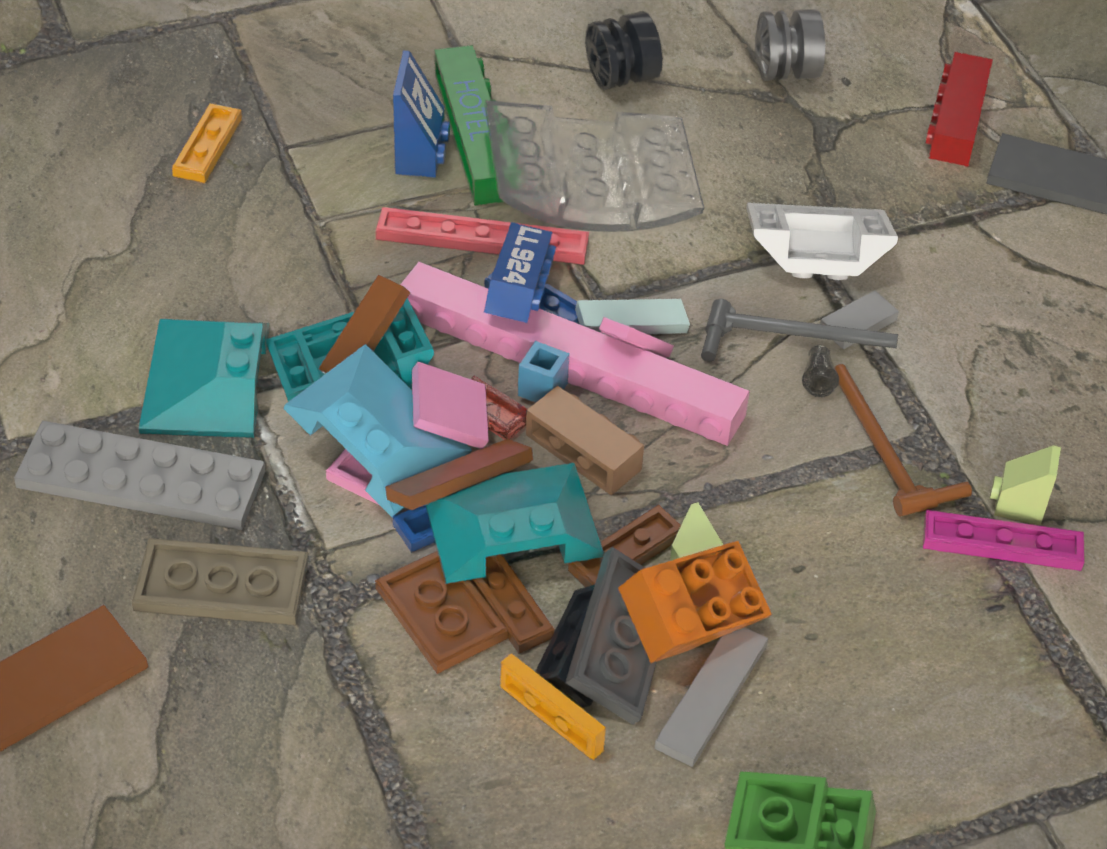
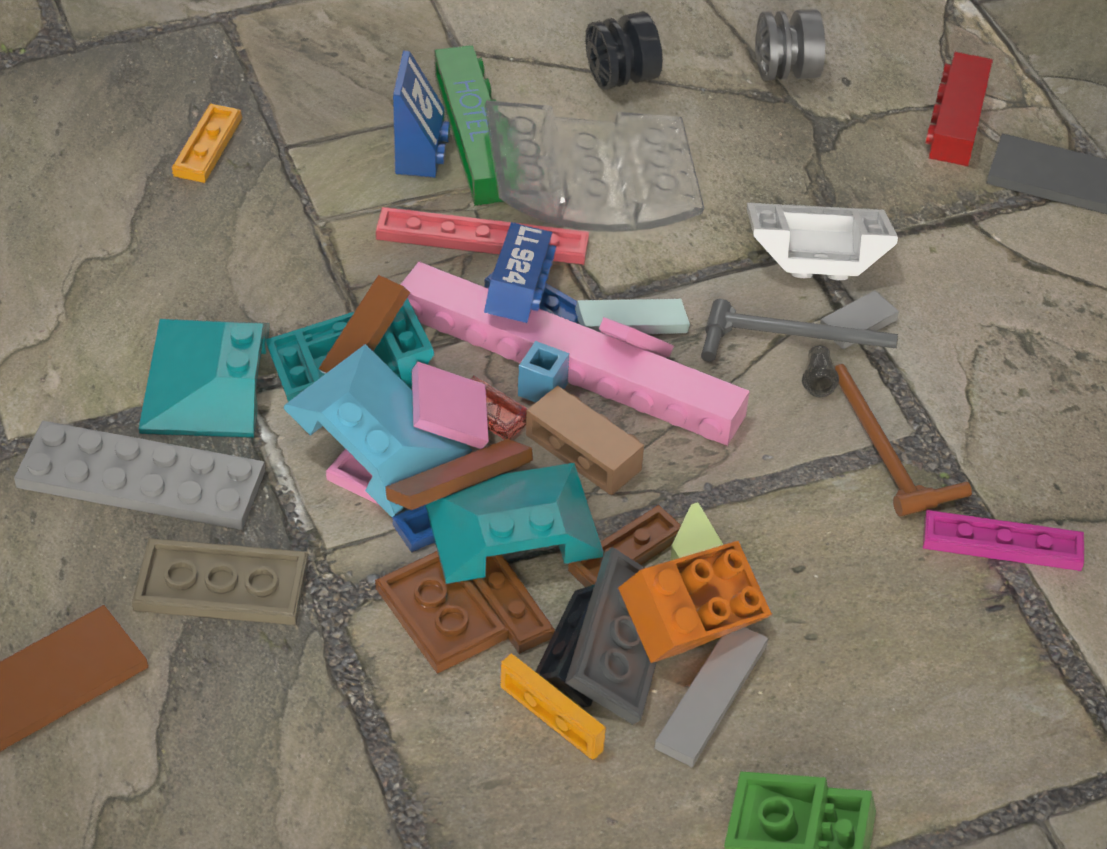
yellowish green slope [990,445,1061,526] -> none

